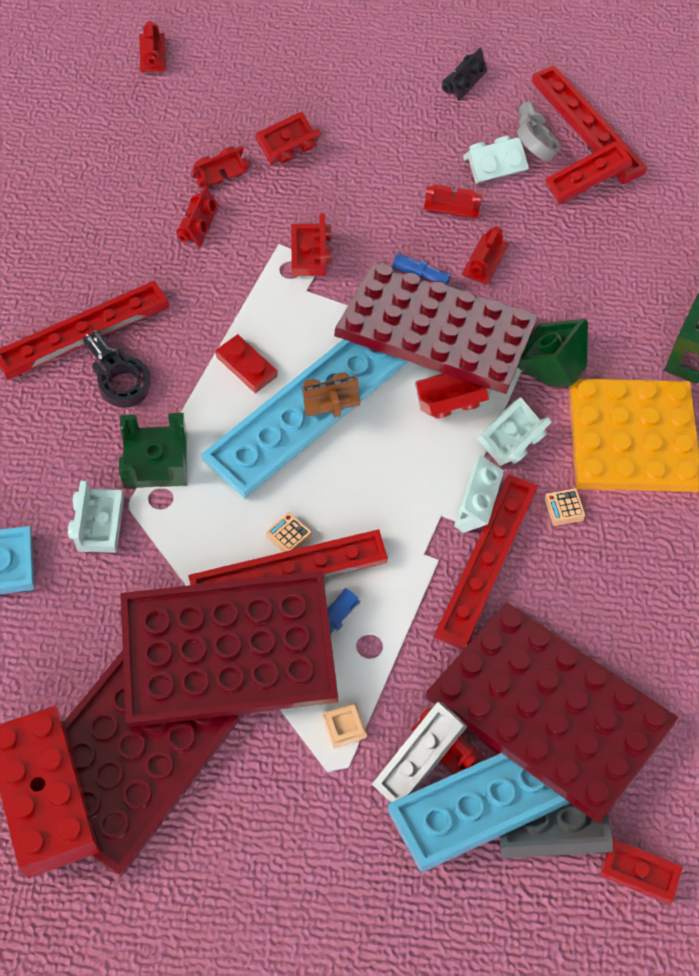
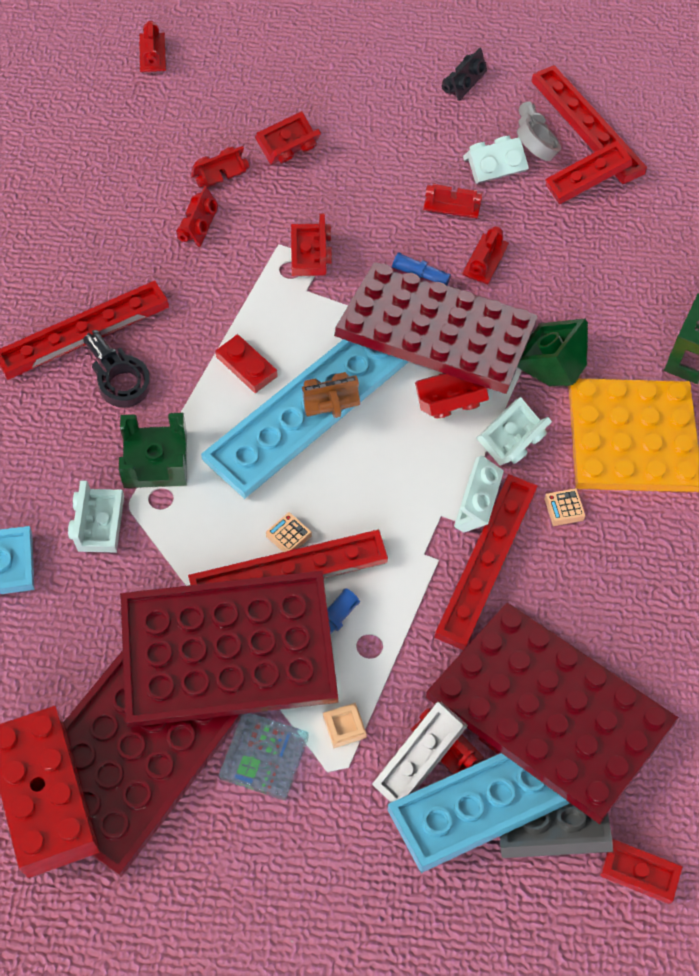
none -> clear light blue tile [219,713,309,801]

